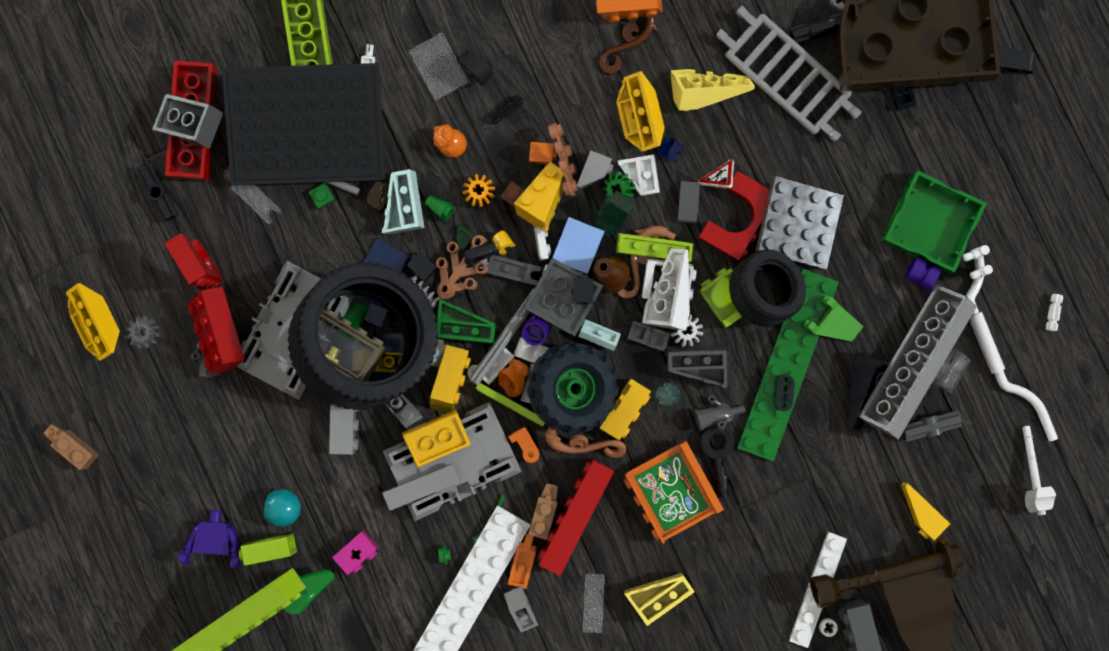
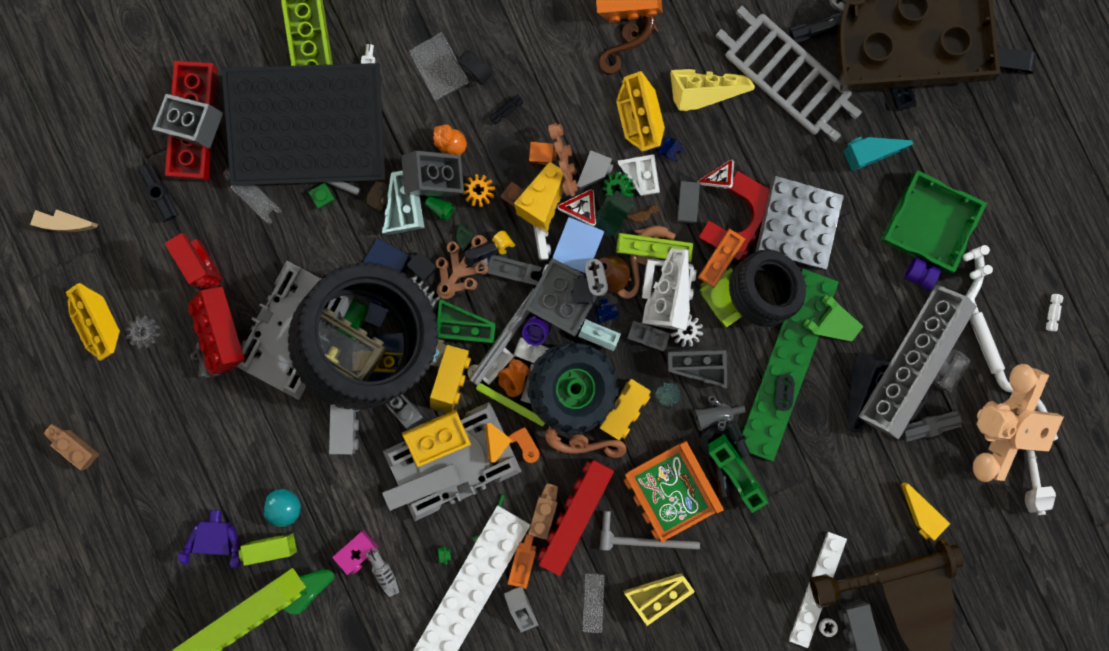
none -> tan slope [30,210,98,232]
none -> light grey hinge [366,548,399,597]
none -> dark grey brick [401,151,464,197]
none -> light orange slope [484,423,512,463]
none -> piece [558,189,596,226]
none -> light grey beam [585,259,608,296]
none -> clear blue tile [597,298,619,323]
none -> light grey bar [599,511,700,550]
none -> clear orange piece [628,205,659,222]
none -> orange tile [698,229,745,288]
none -> green arch [708,435,768,513]
none -> black axle [726,421,750,459]
none -> teal slope [843,137,913,171]
none -> light nougat piece [973,364,1063,482]

